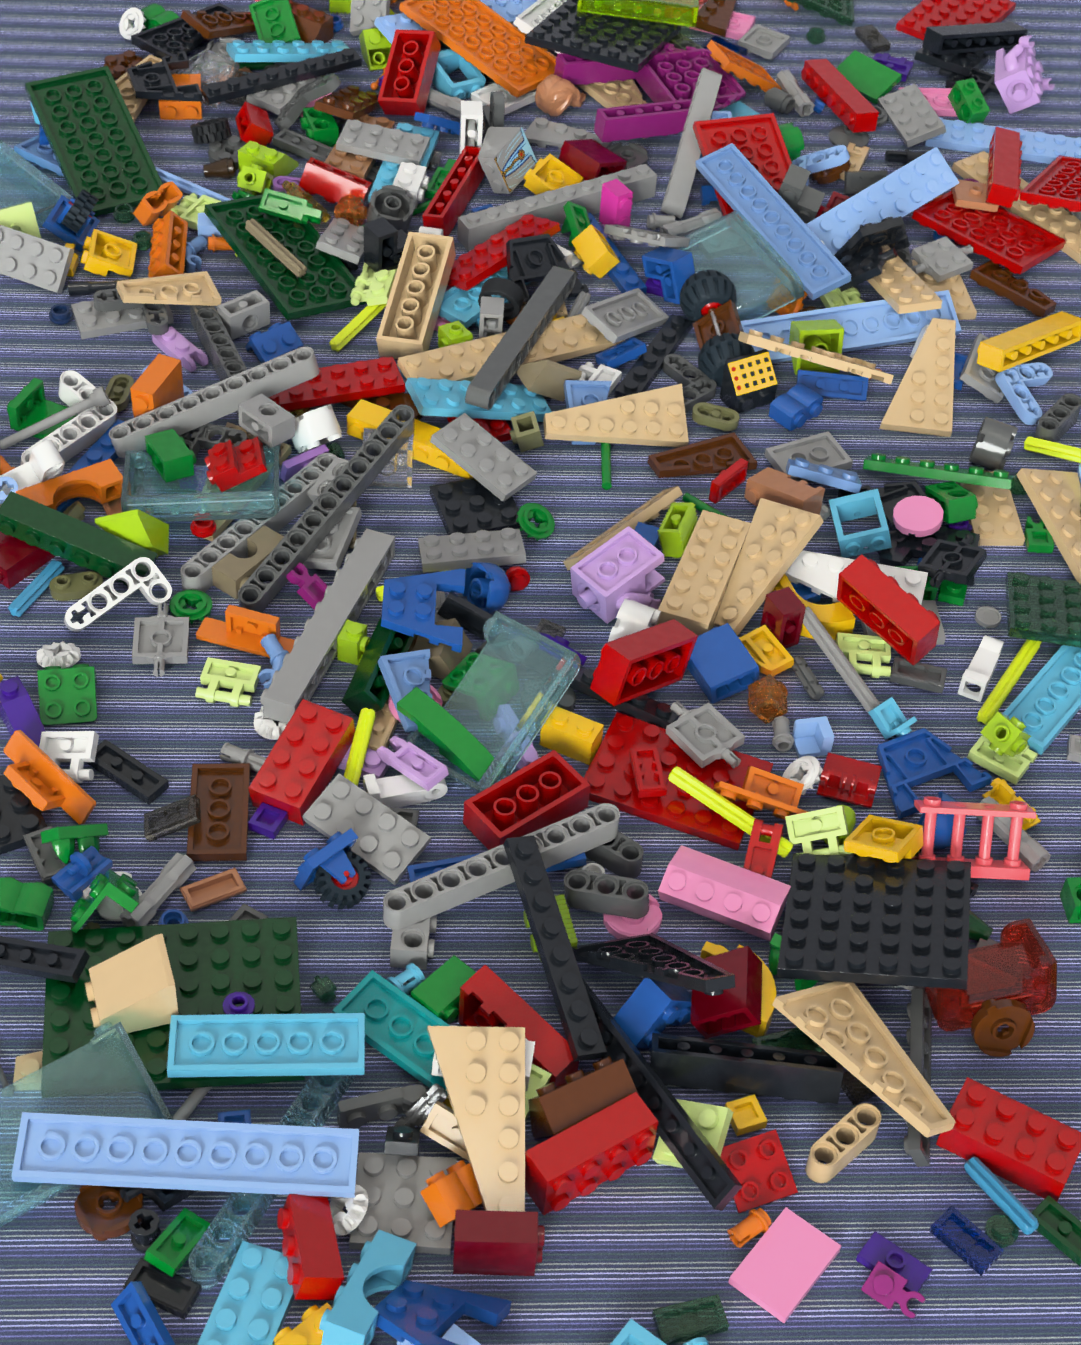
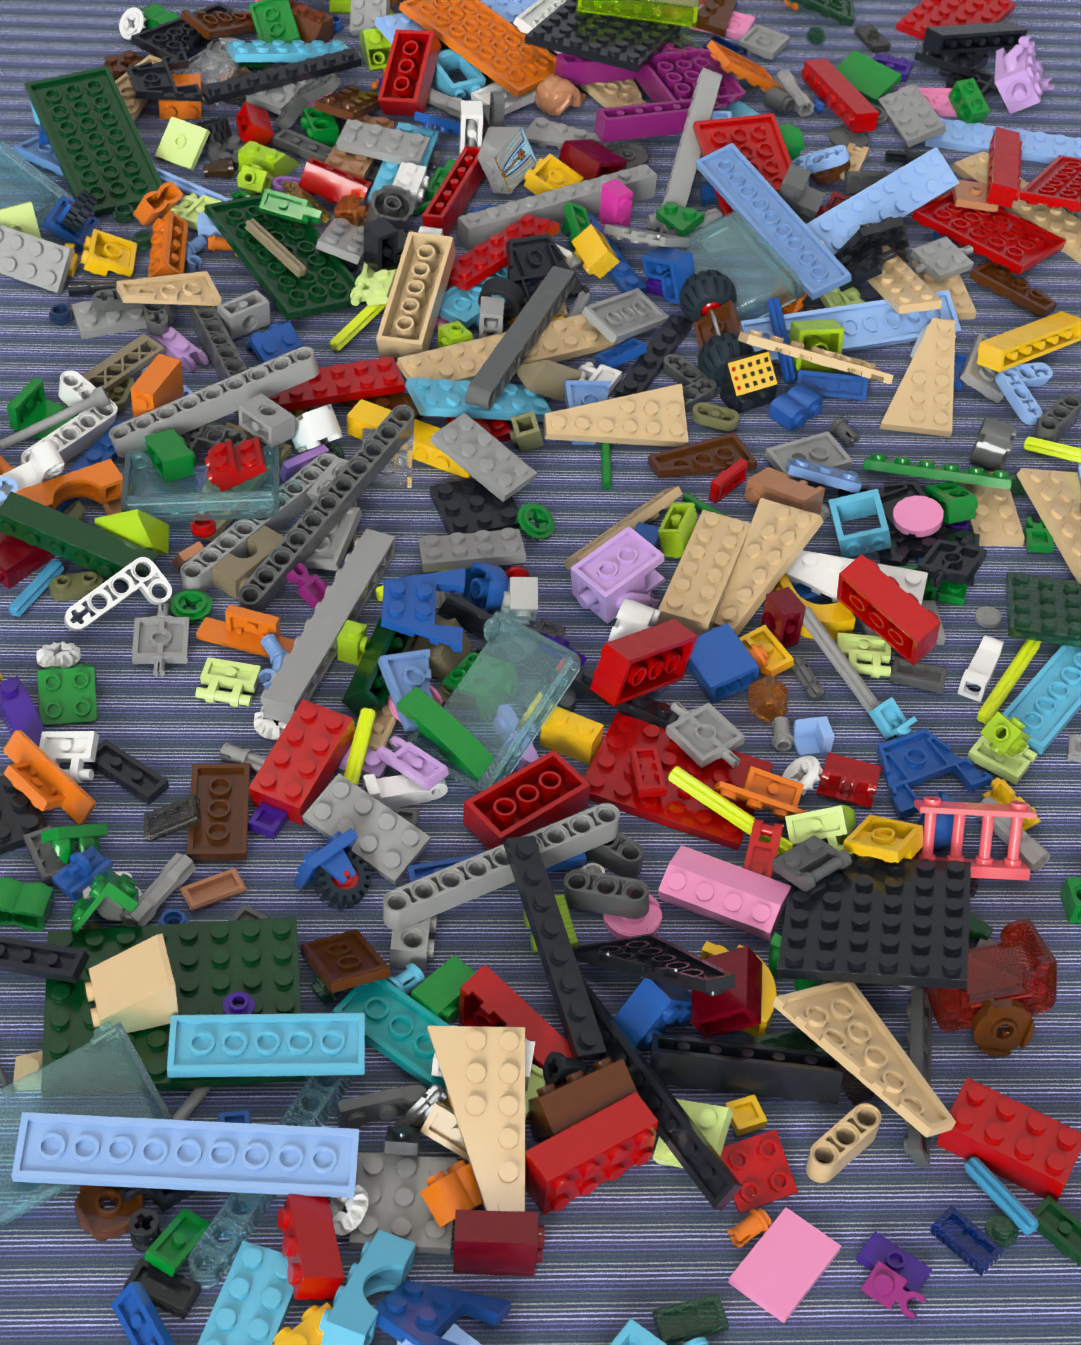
none -> dark tan fence [82,334,165,393]
none -> yellowish green plate [155,116,210,171]
none -> nougat plate [172,541,204,570]
none -> reddish brown tile [300,929,391,993]
none -> brick [499,577,538,631]
none -> black bush [543,1052,586,1085]
none -> green wing [656,202,705,237]
none -> orange plate [748,643,769,668]
none -> blue axle [767,297,797,384]
none -> dark grey plate [772,835,852,892]
none -> dark grey pin [831,417,860,447]

